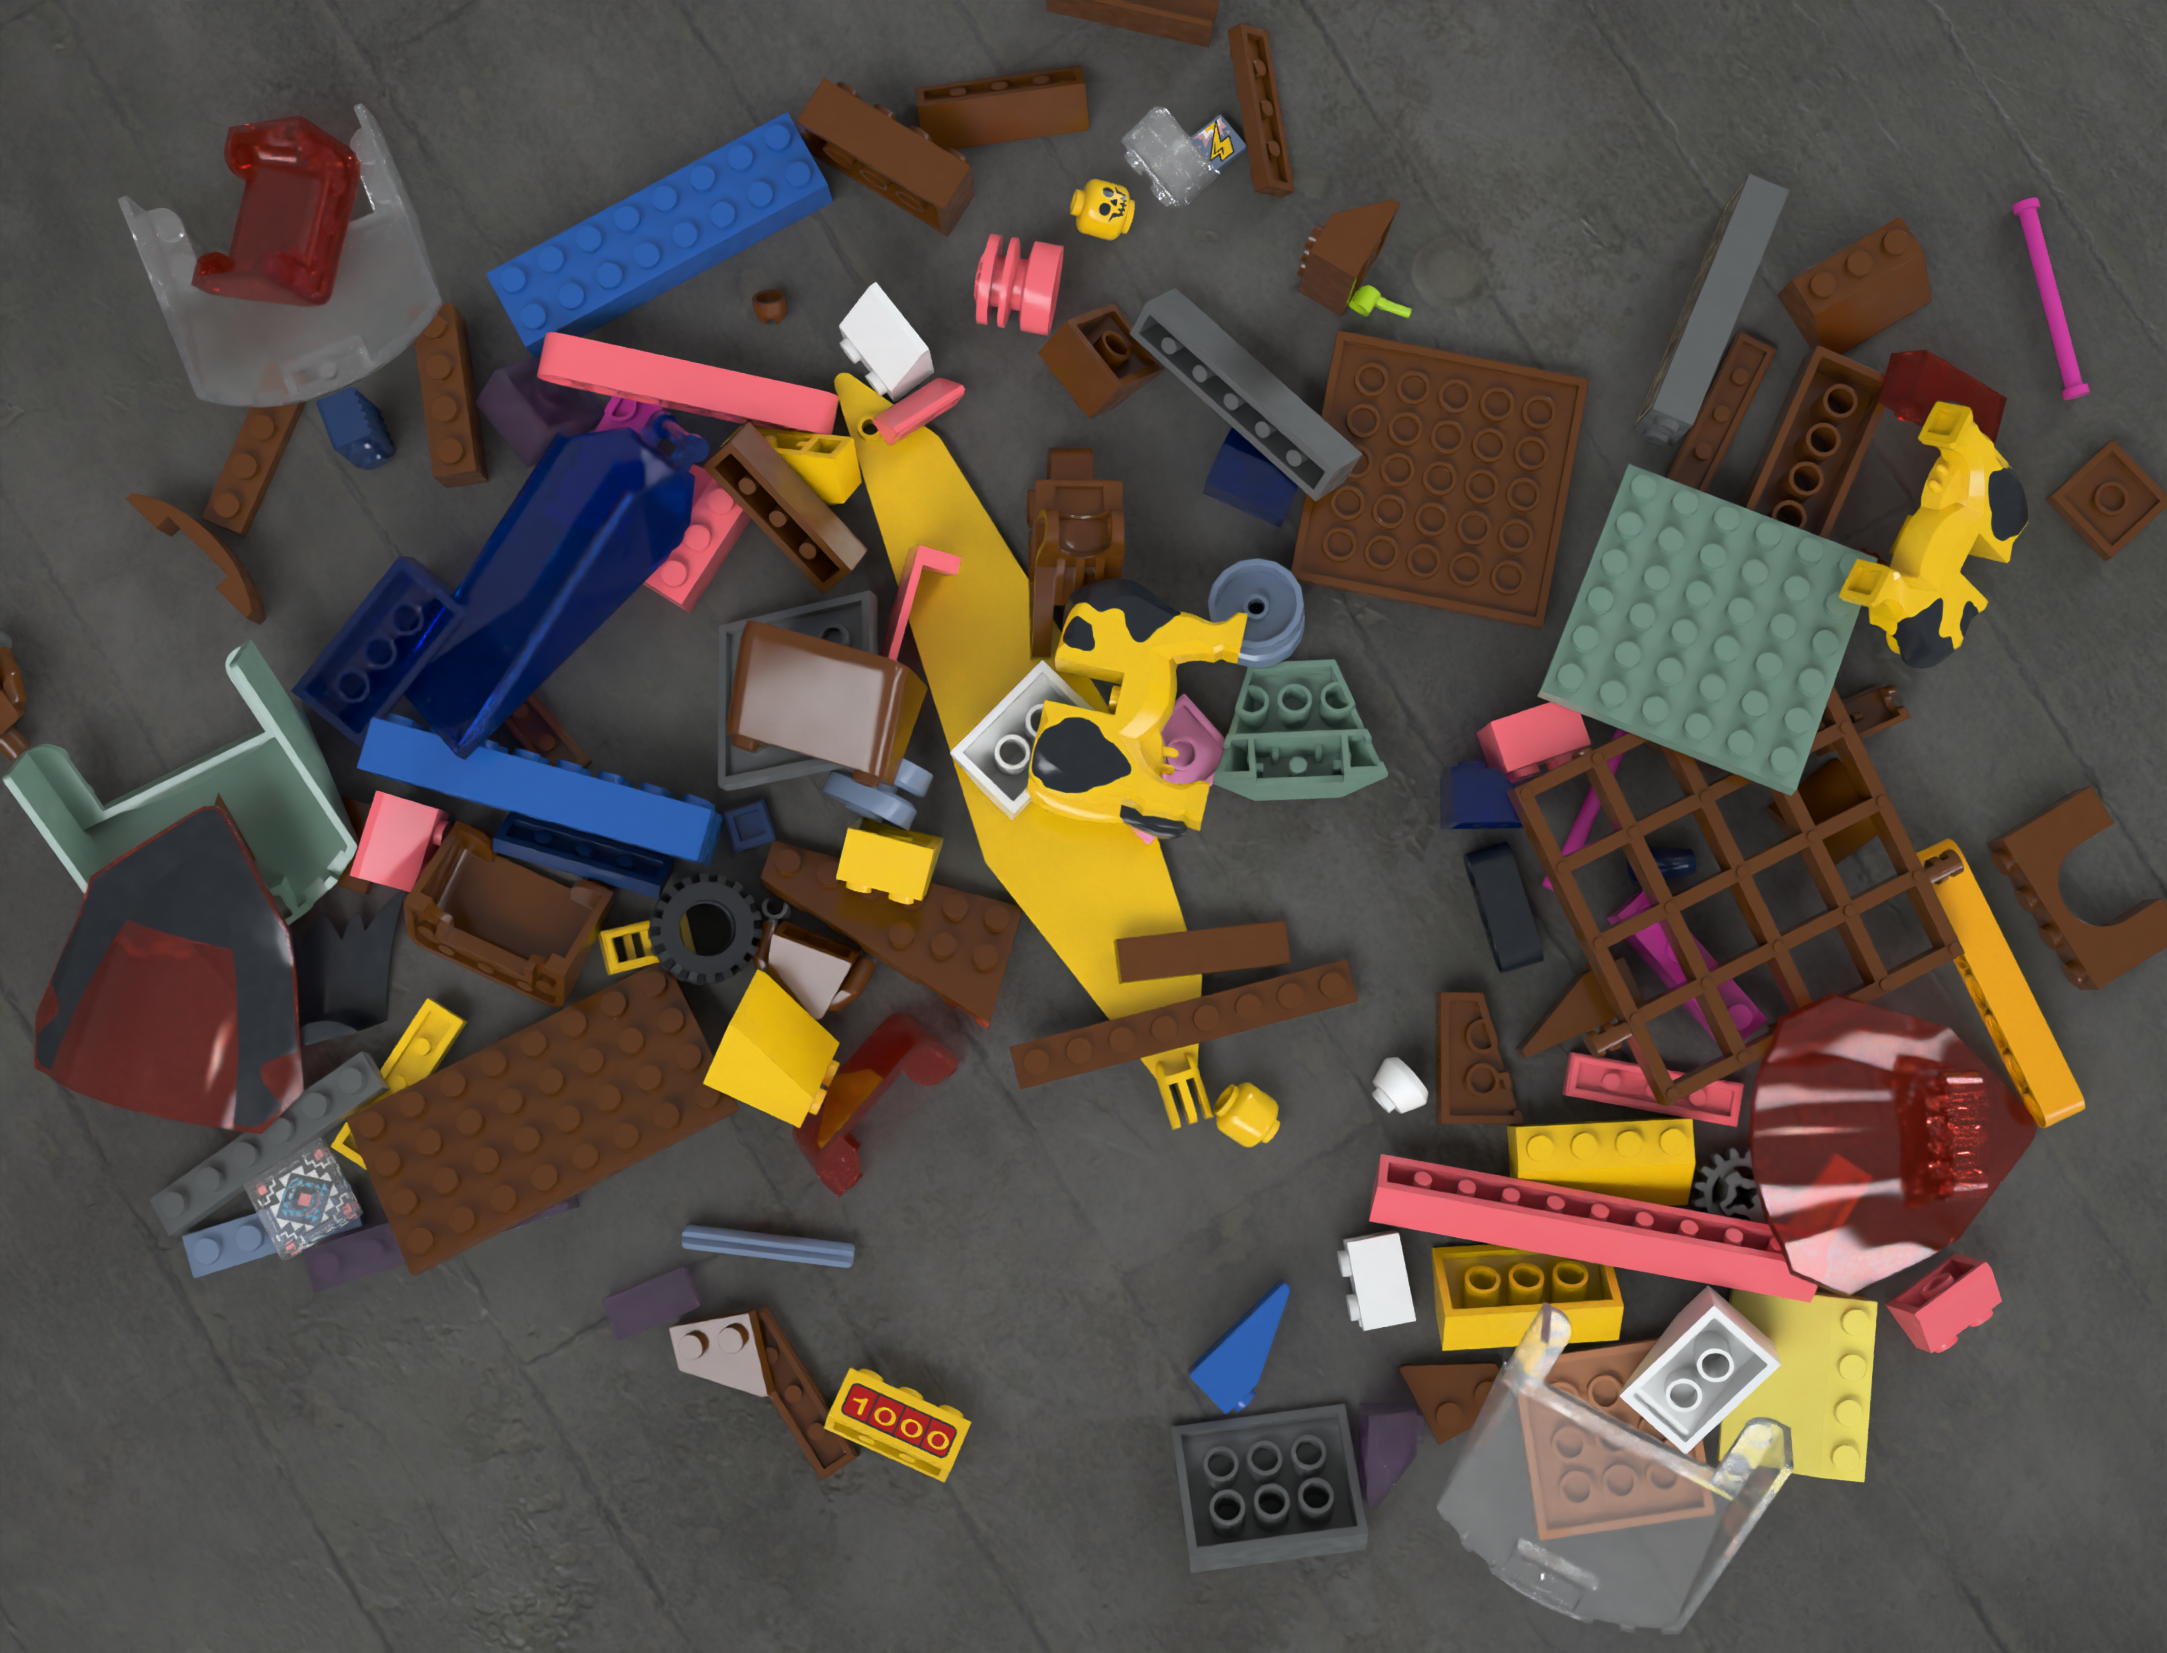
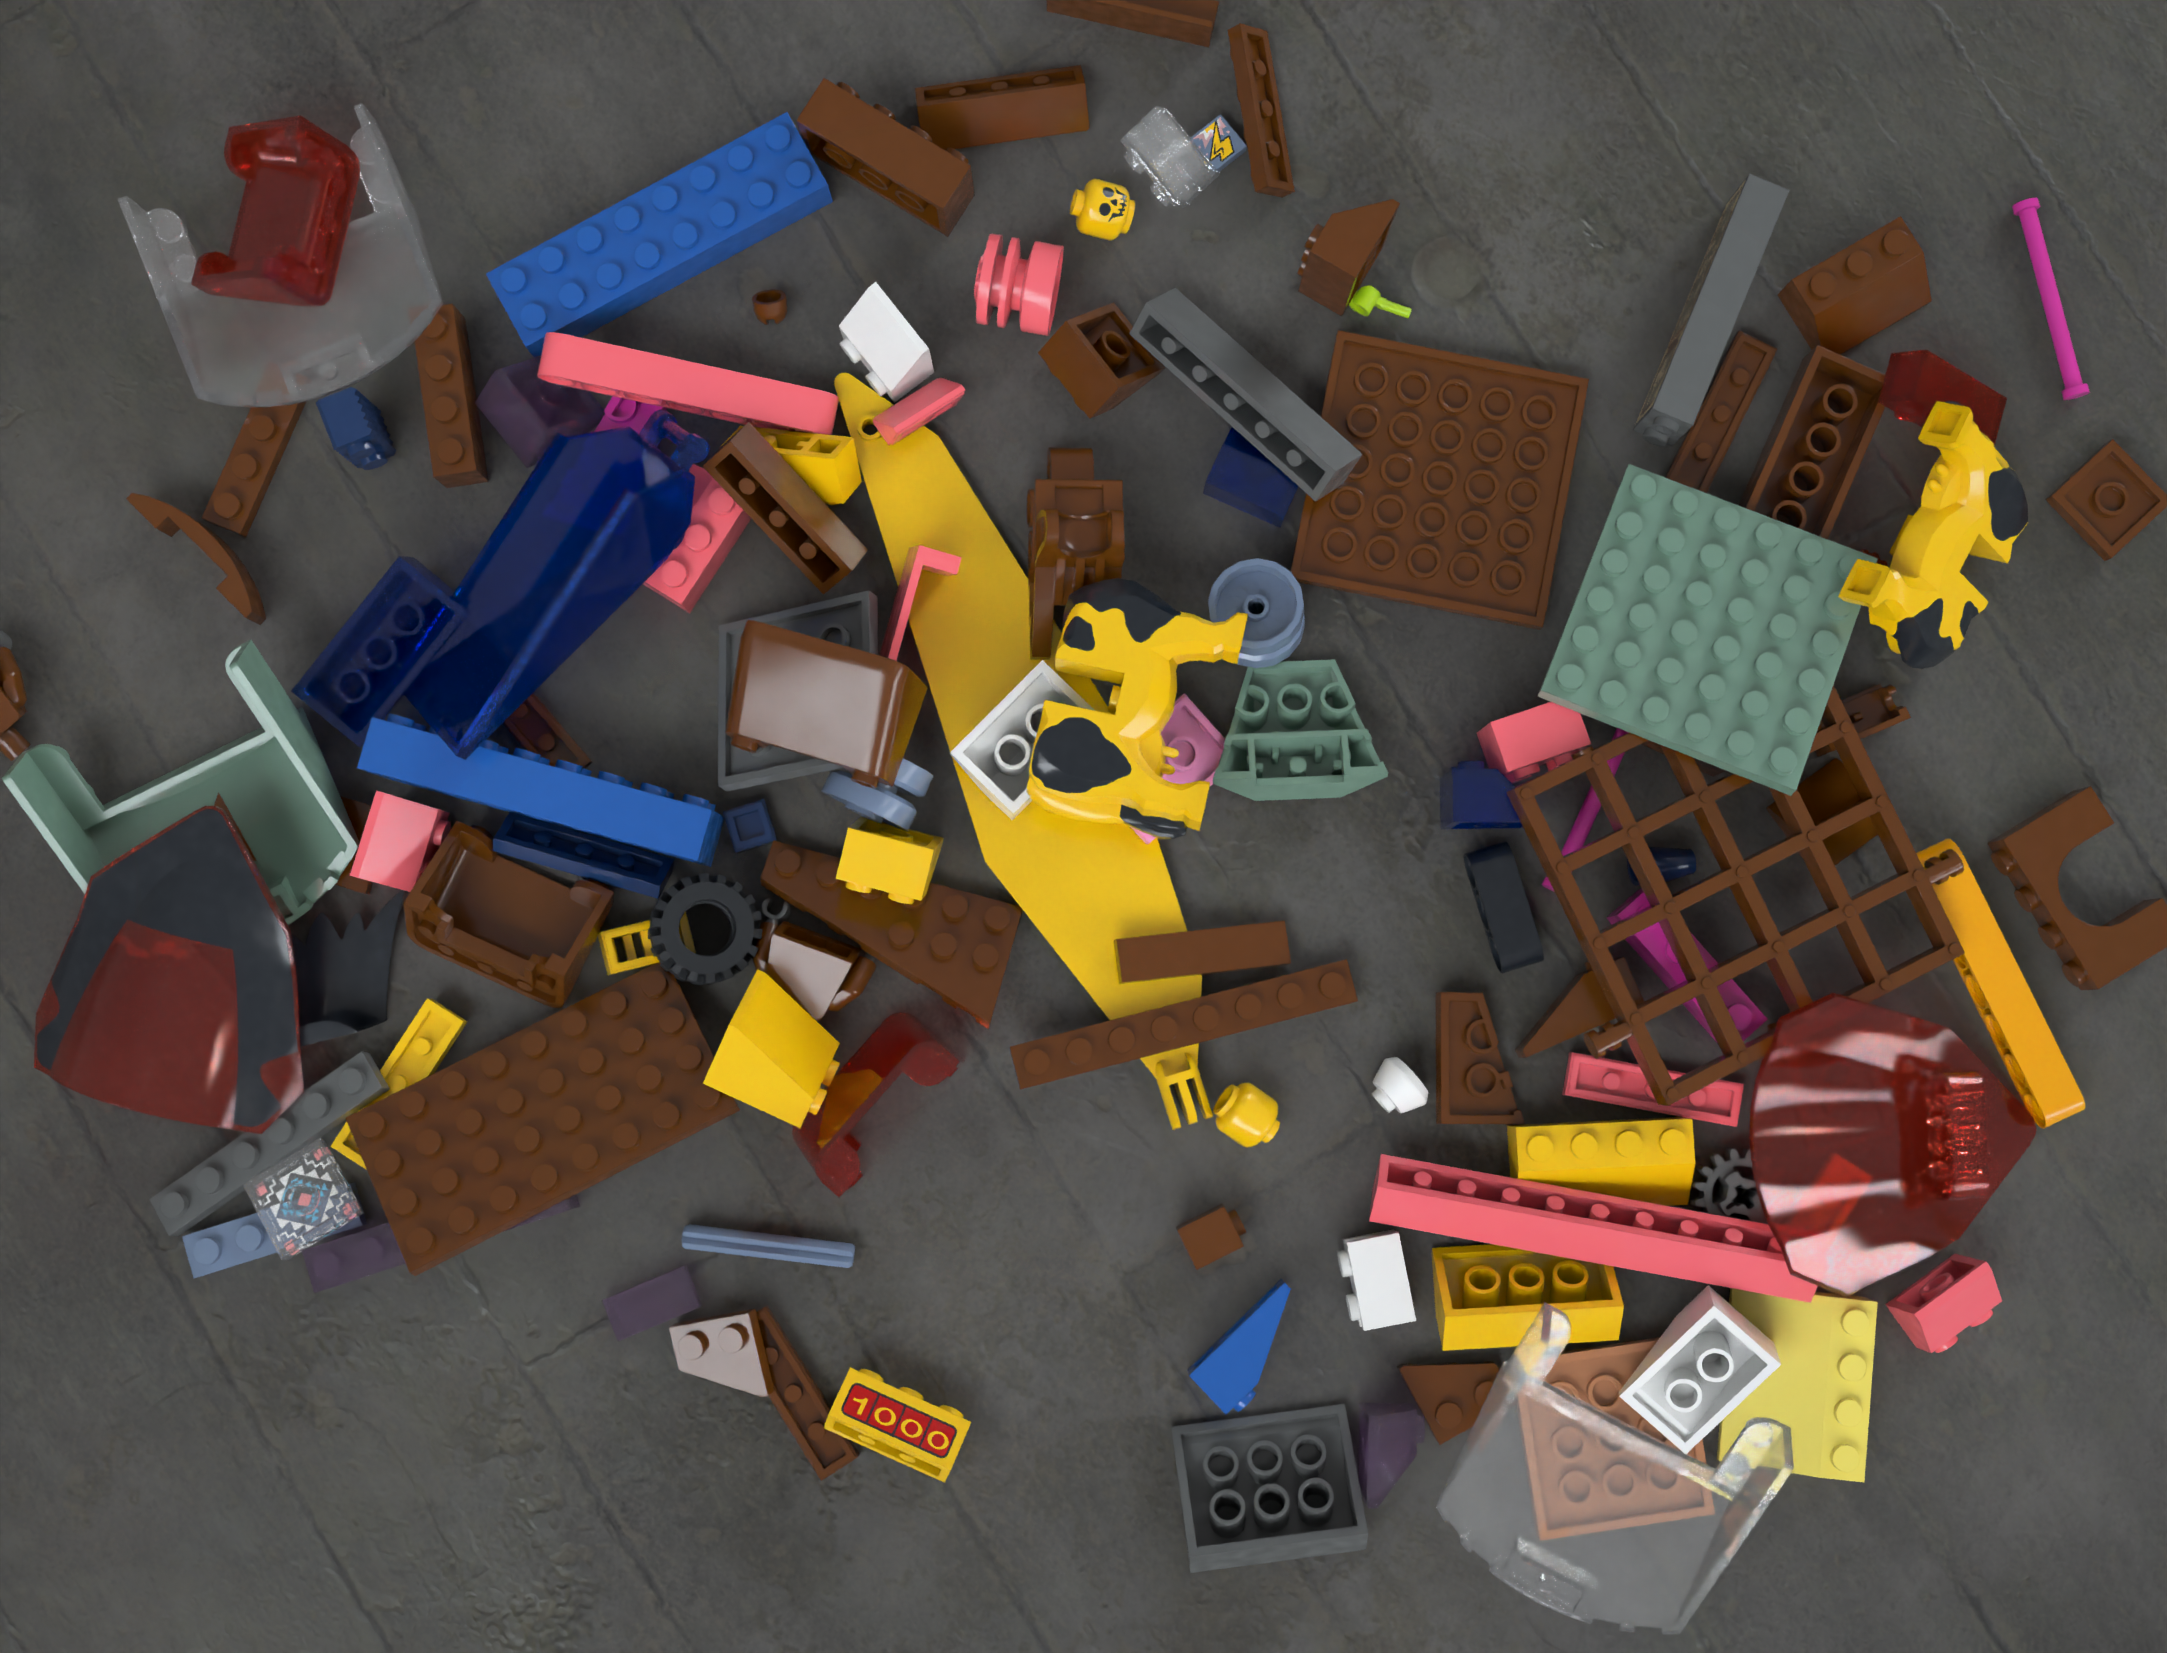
none -> reddish brown brick [1176,1204,1247,1270]

